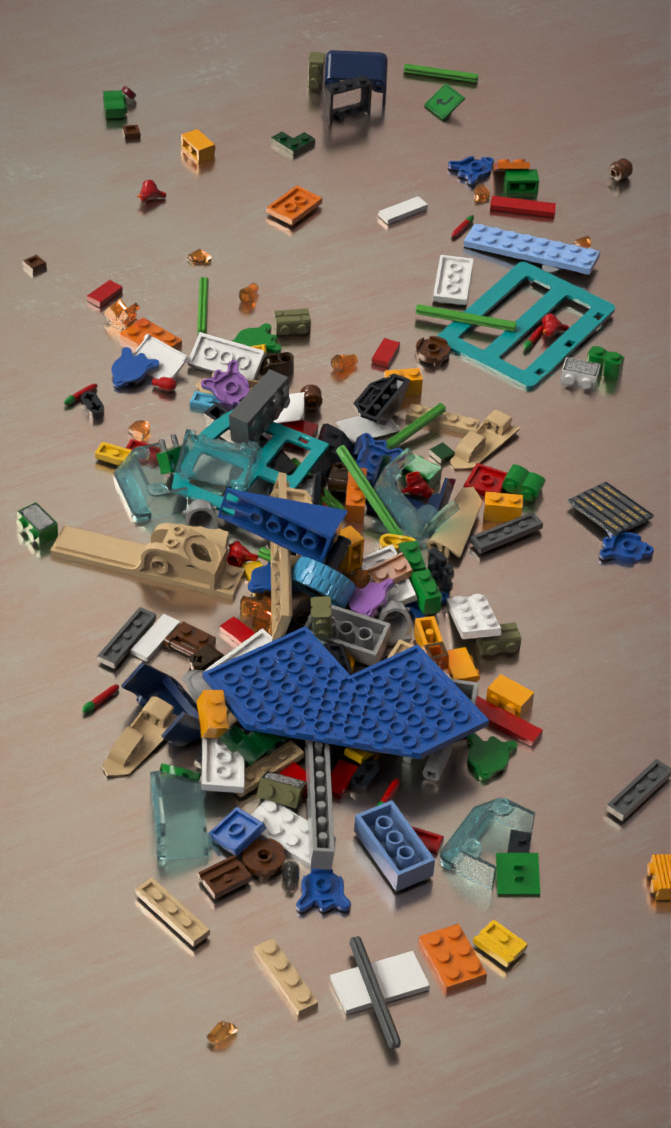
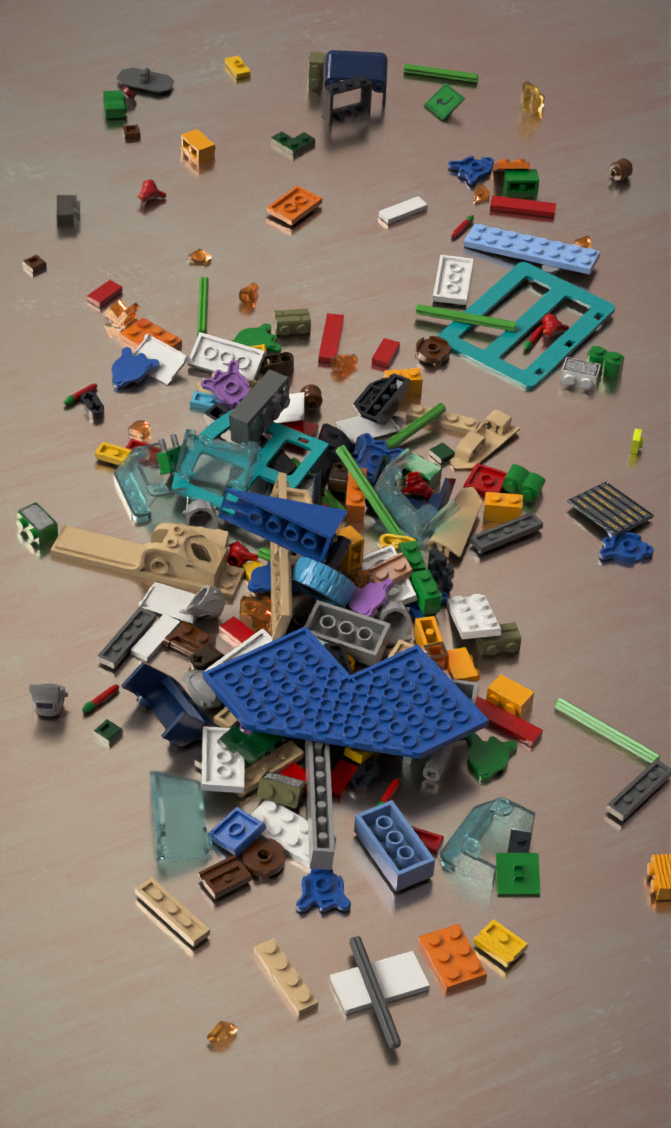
tan panel [102,696,178,777] -> none
red cylinder [152,377,177,392] -> none
green tile [159,763,201,781] -> none
light orange brick [197,690,229,738] -> none
clear smoke cylinder [282,861,300,890] -> none
olive brick [311,596,333,640] -> none
none -> light grey helmet [29,683,68,716]
none -> clear smoke brick [56,195,80,227]
none -> dark green tile [94,719,123,745]
none -> dark grey shield [117,68,174,93]
none -> white piece [138,582,197,624]
none -> light grey helmet [179,585,225,619]
none -> yellow plate [225,55,251,79]
none -> red tile [318,313,344,363]
none -> clear yellow arch [520,81,545,116]
none -> bright green axle [555,698,660,763]
none -> neon yellow plate [630,428,644,454]

